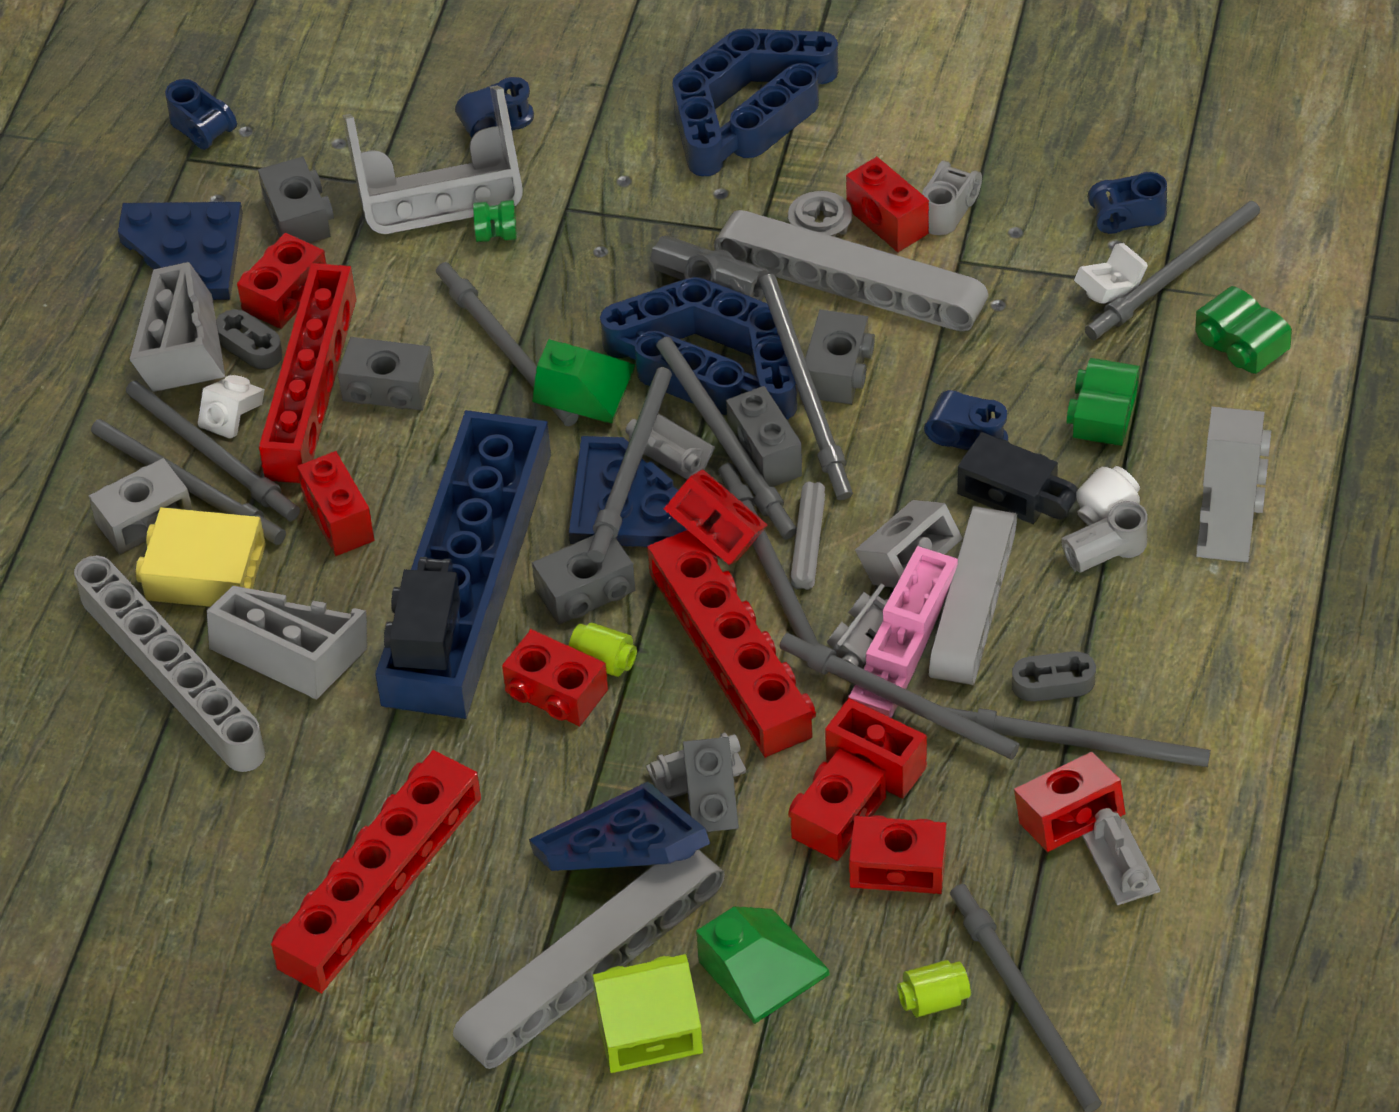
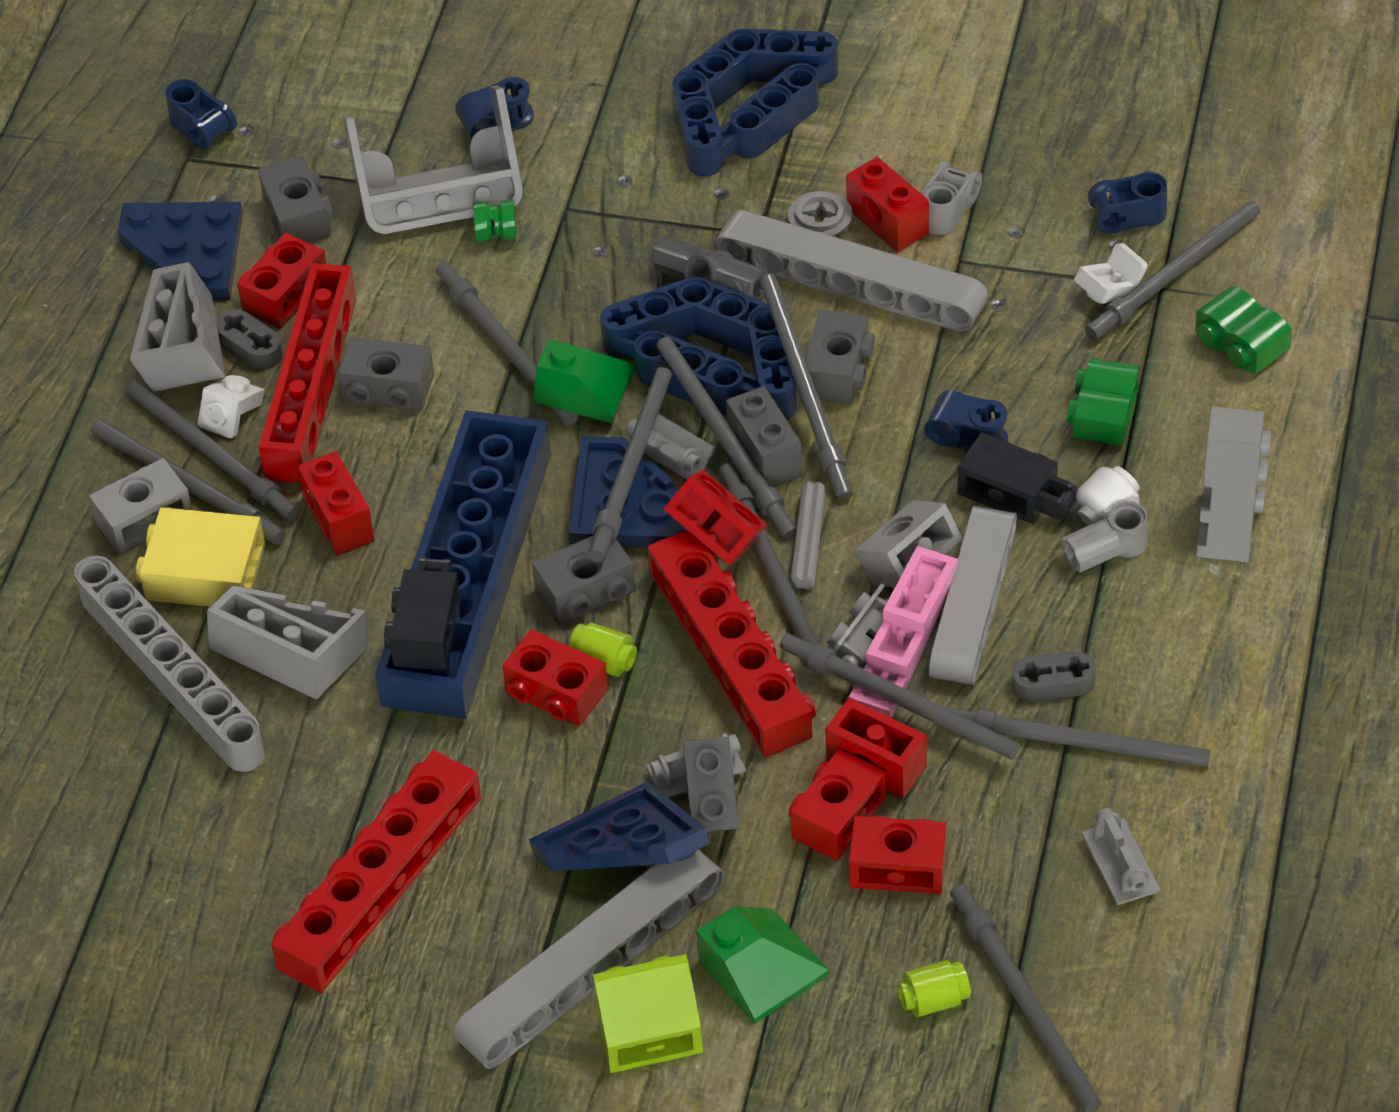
red brick [1014,752,1126,852] -> none

